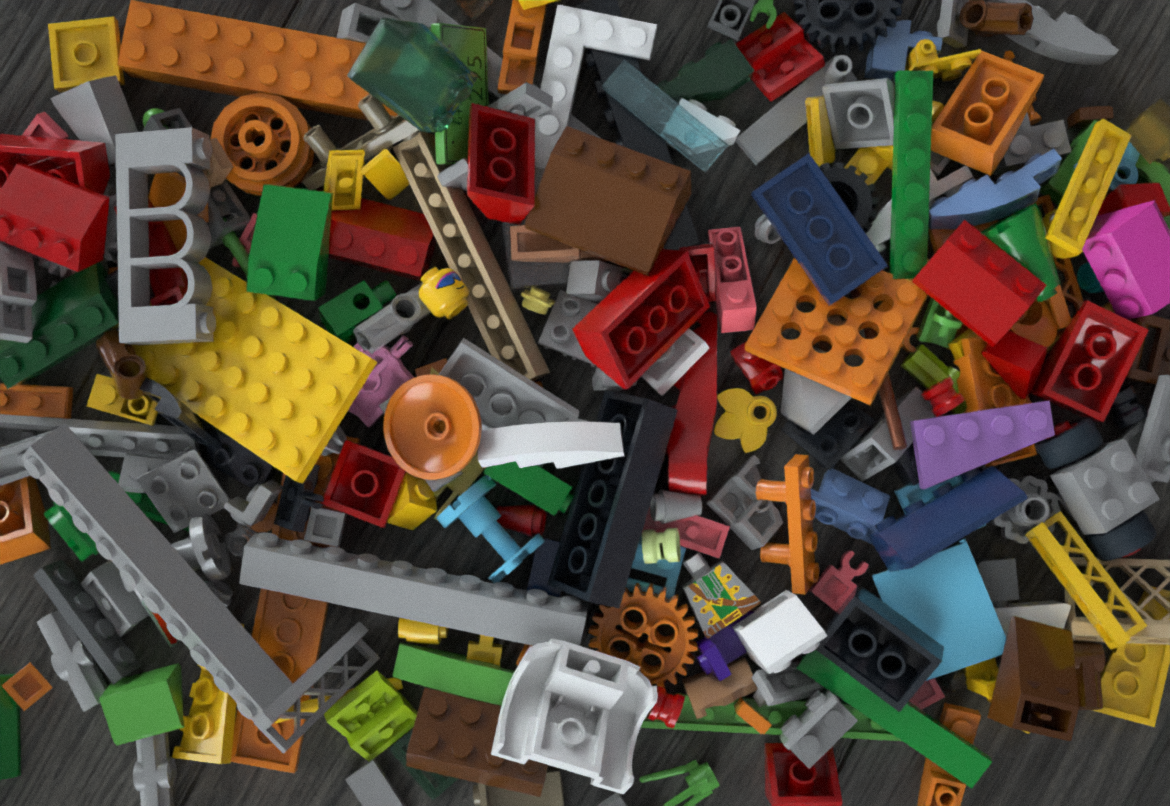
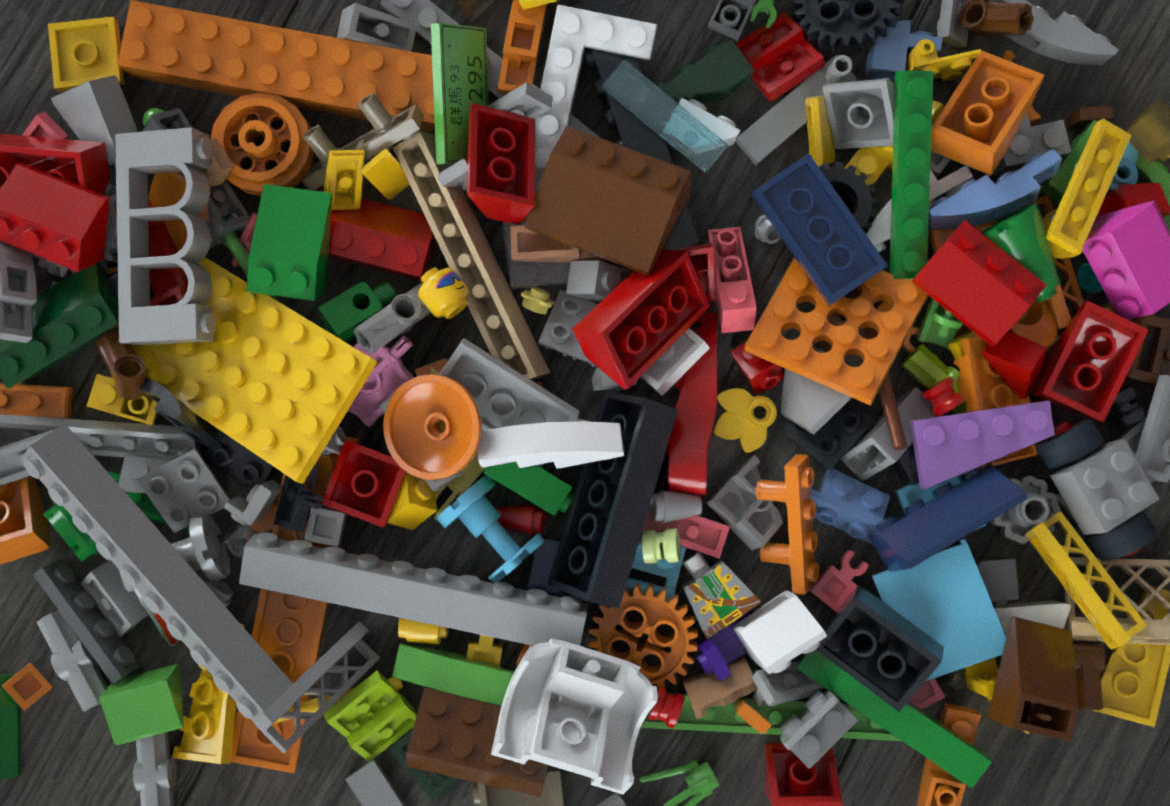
clear green slope [347,17,478,132] -> none

